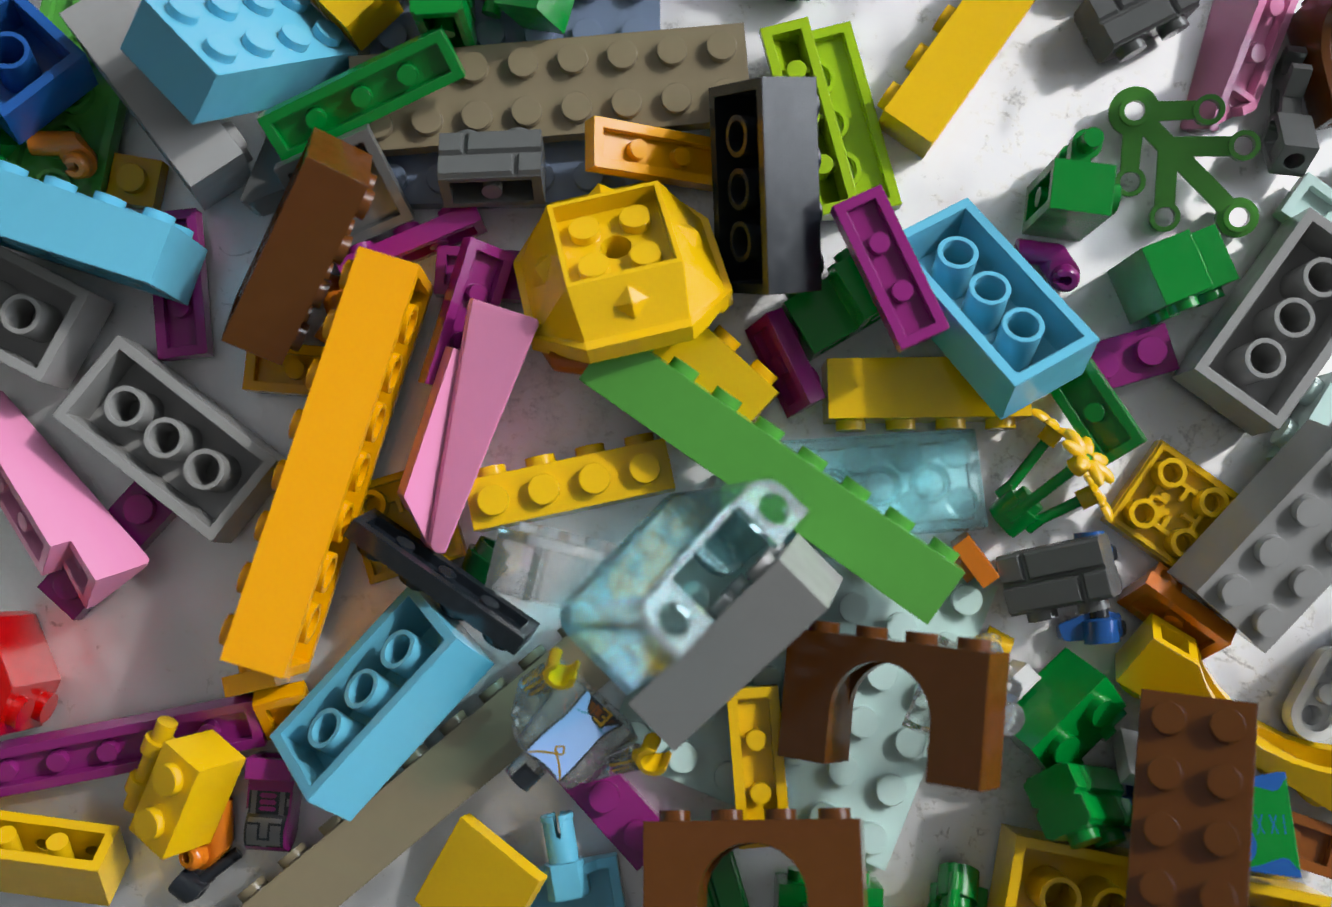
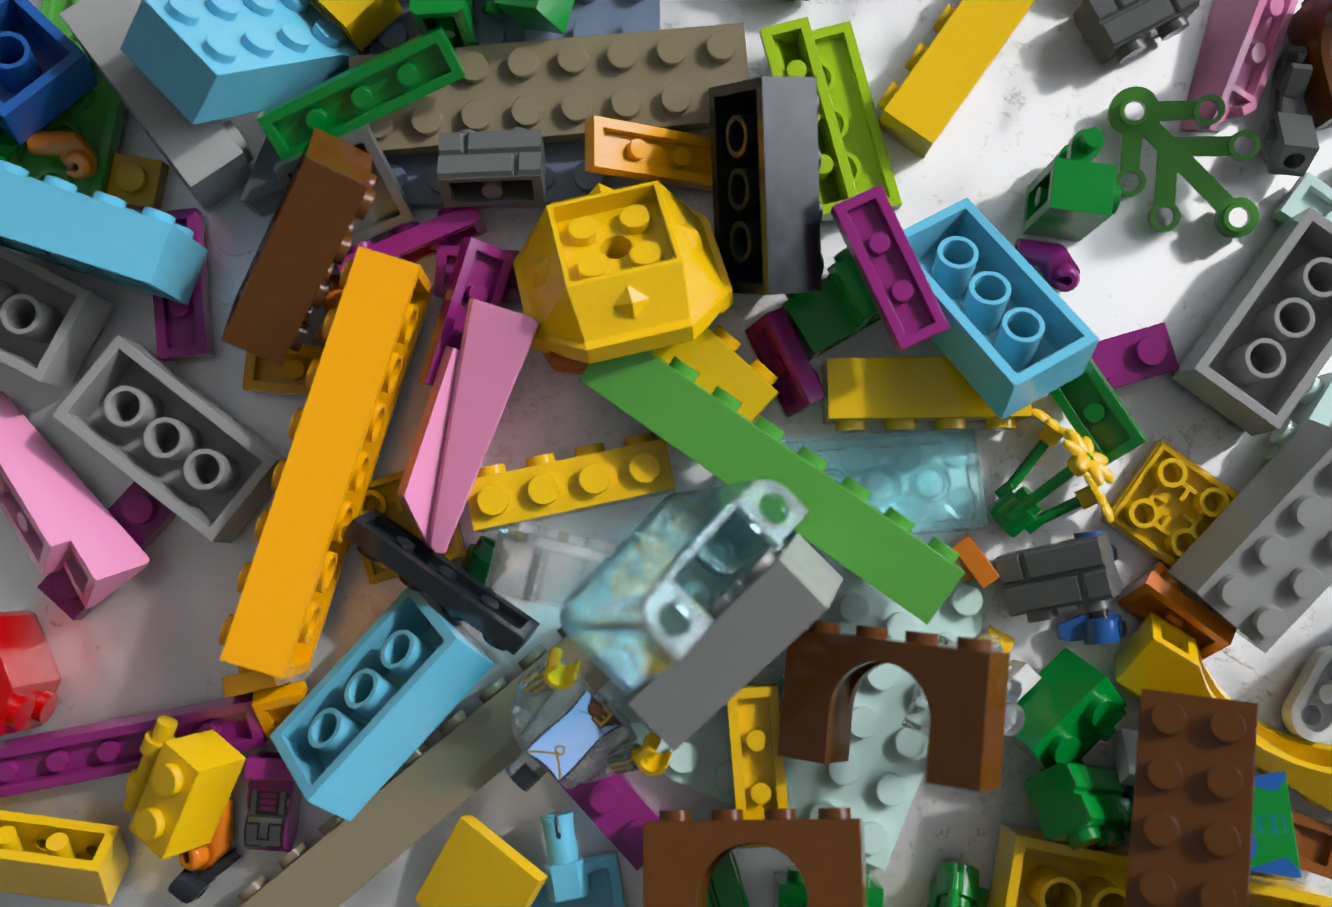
green brick [1107,224,1240,326] -> none

